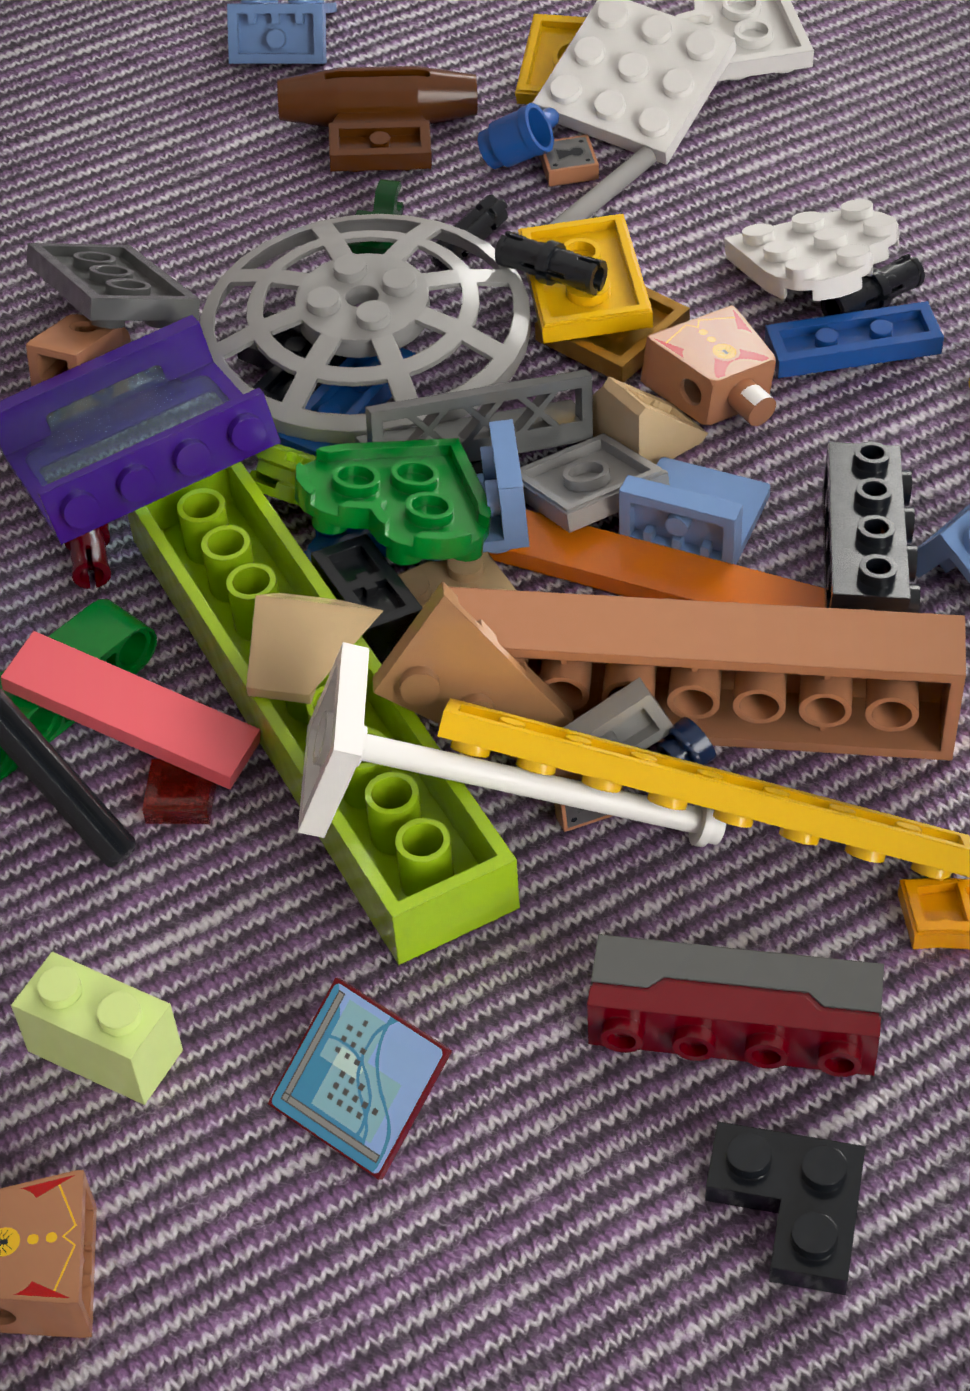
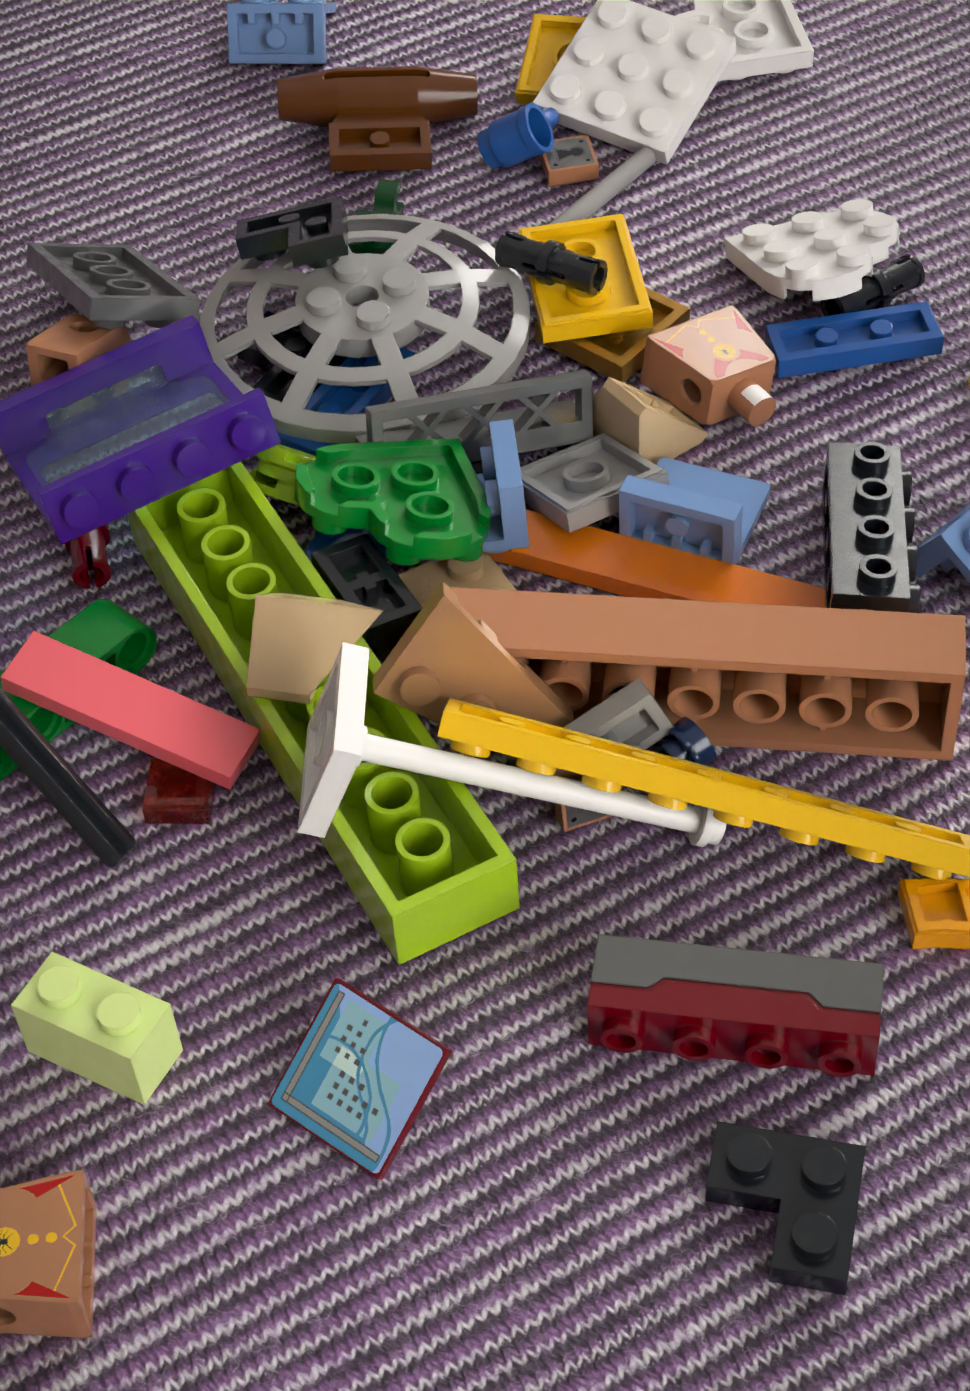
black axle [431,195,508,270] -> none
none -> black plate [235,196,348,269]

